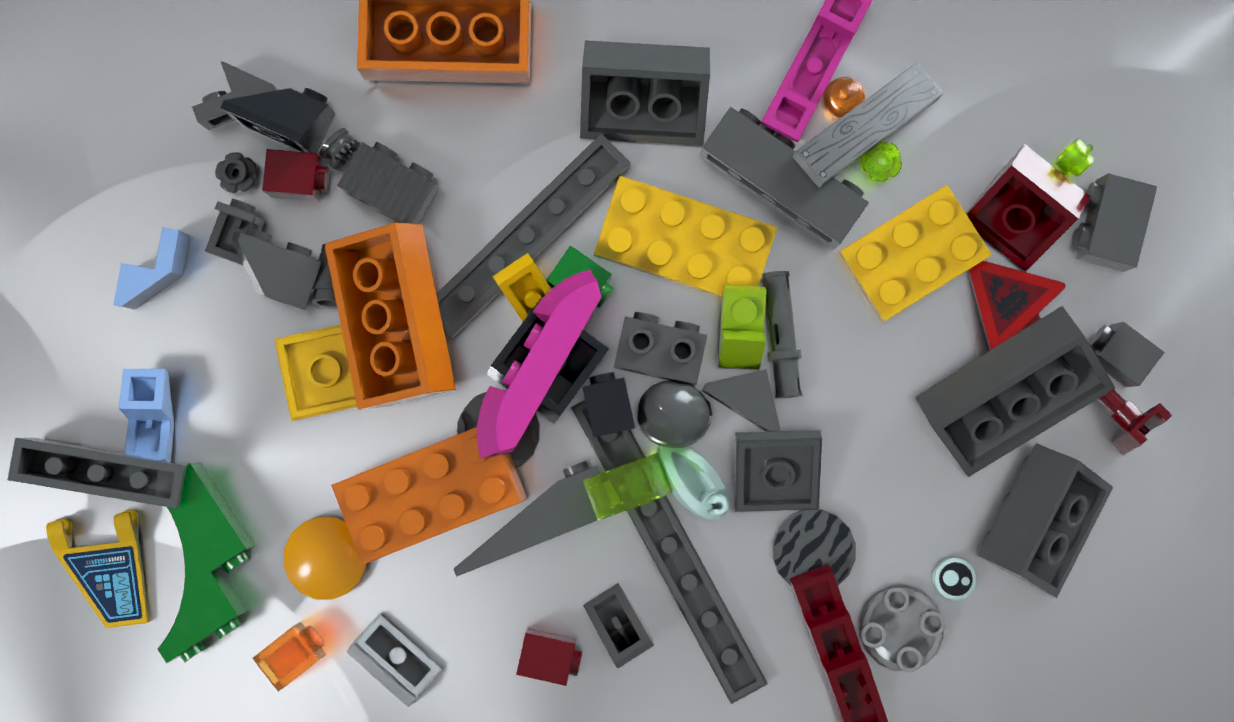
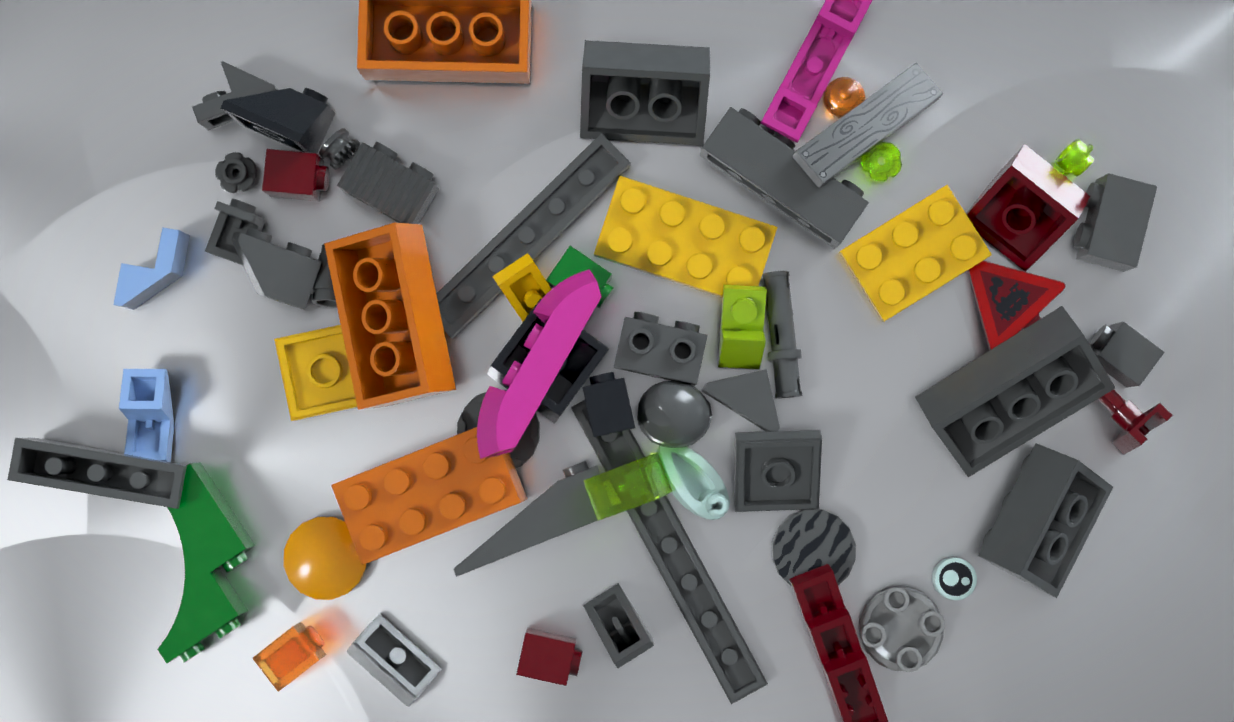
flag [46,510,150,628] -> none

